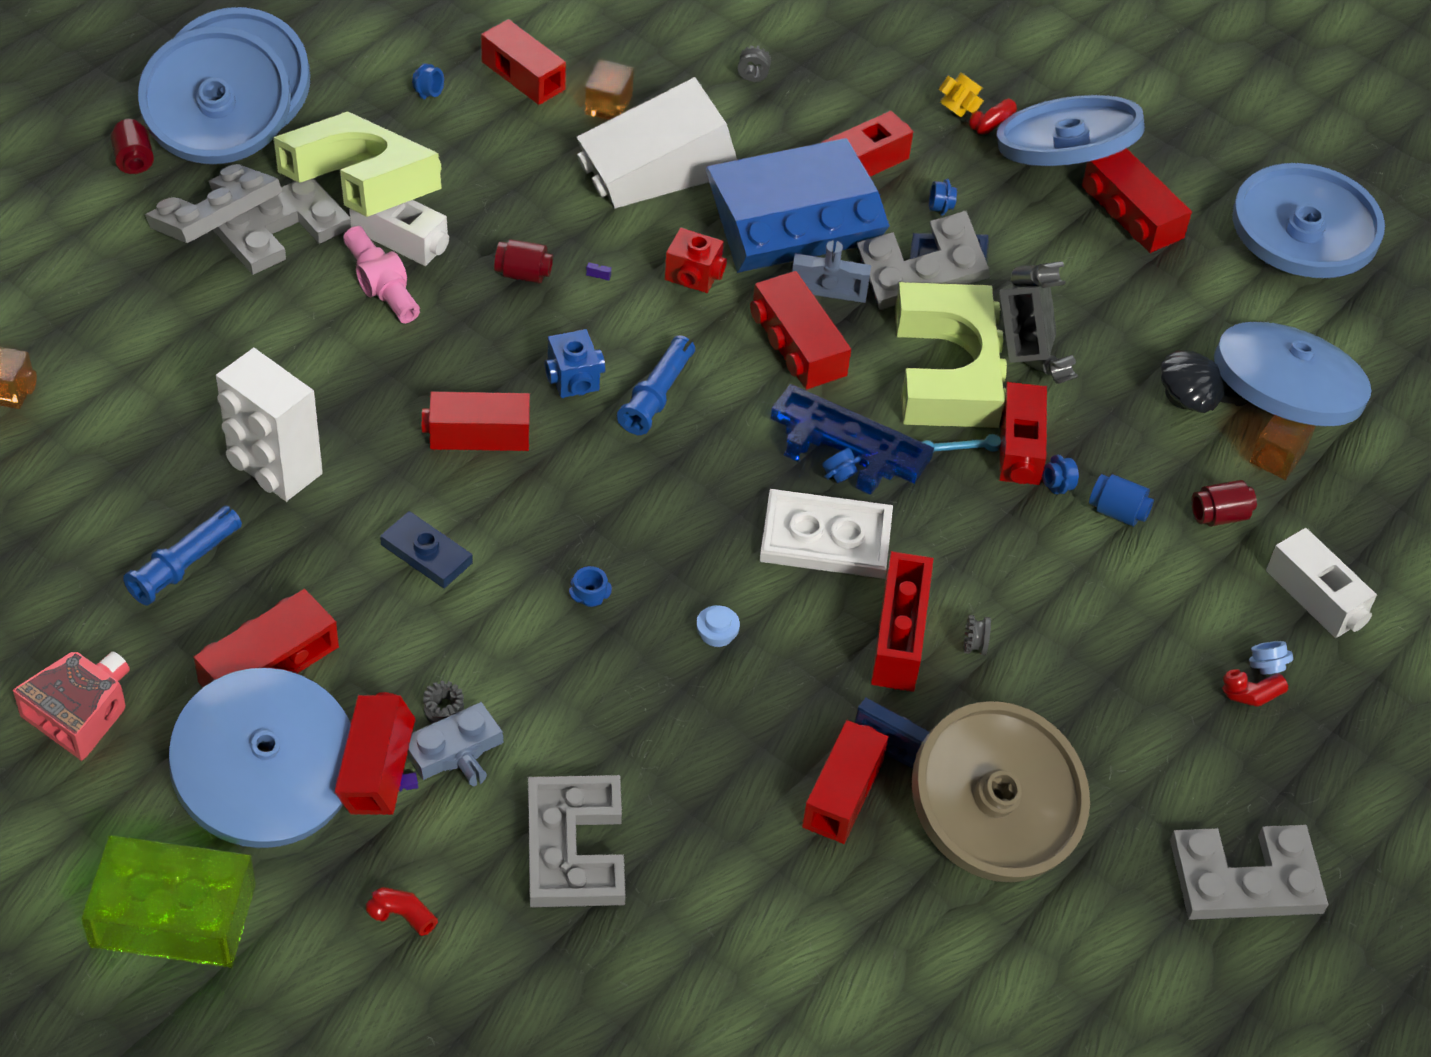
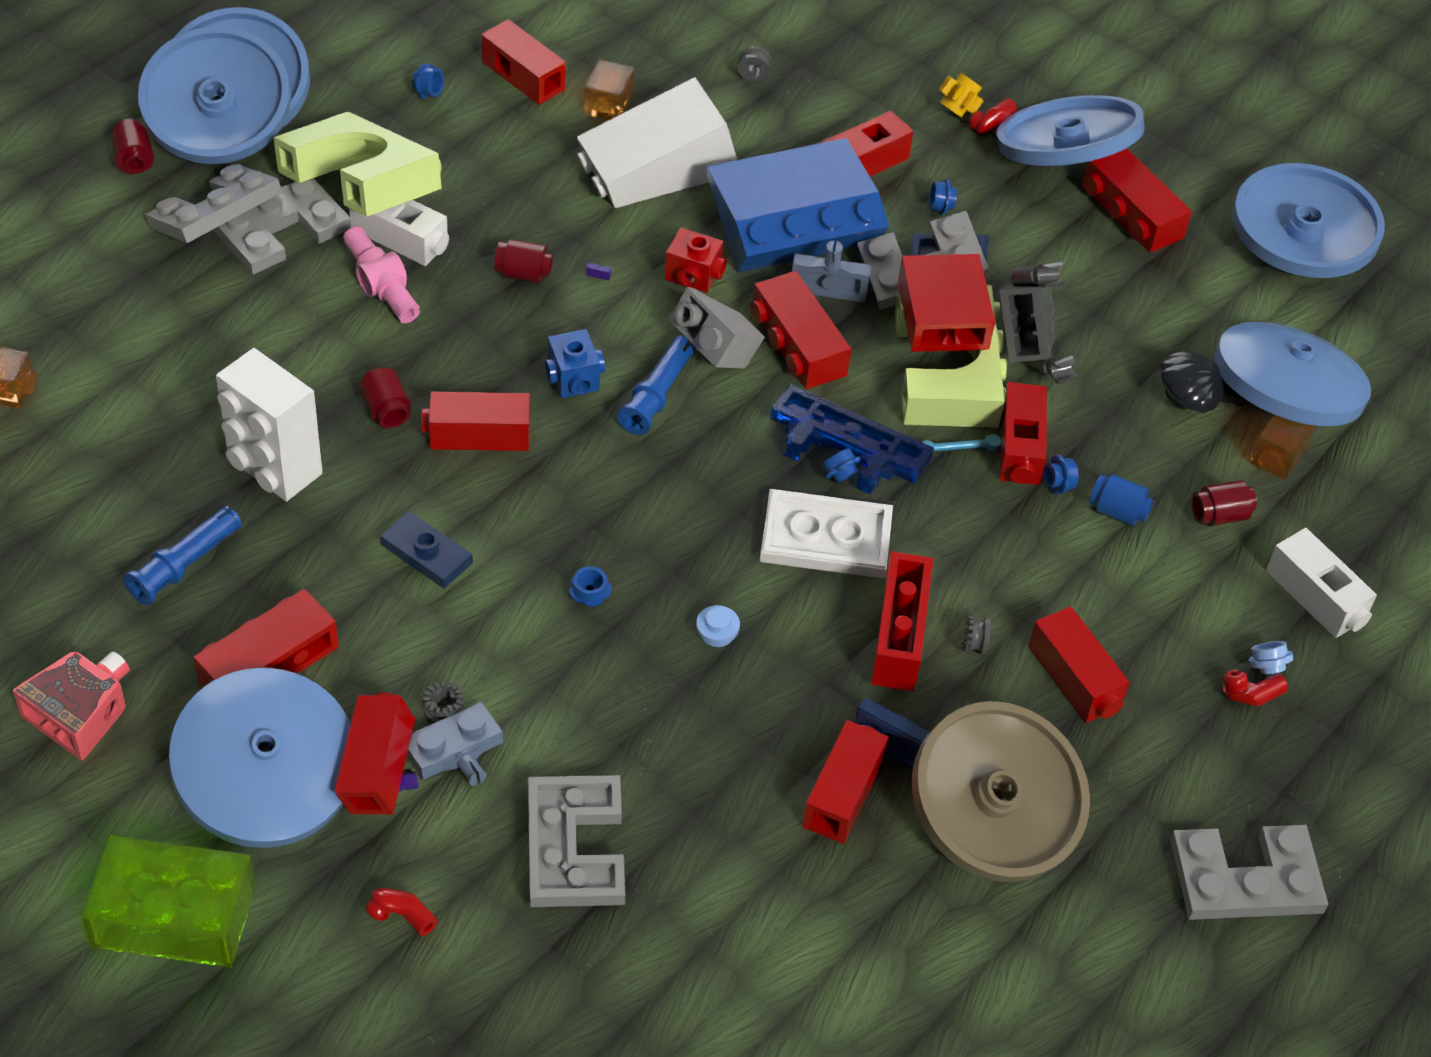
none -> dark red brick [359,367,411,429]
none -> light grey slope [668,287,765,369]
none -> red brick [897,254,995,352]
none -> red brick [1028,606,1130,723]

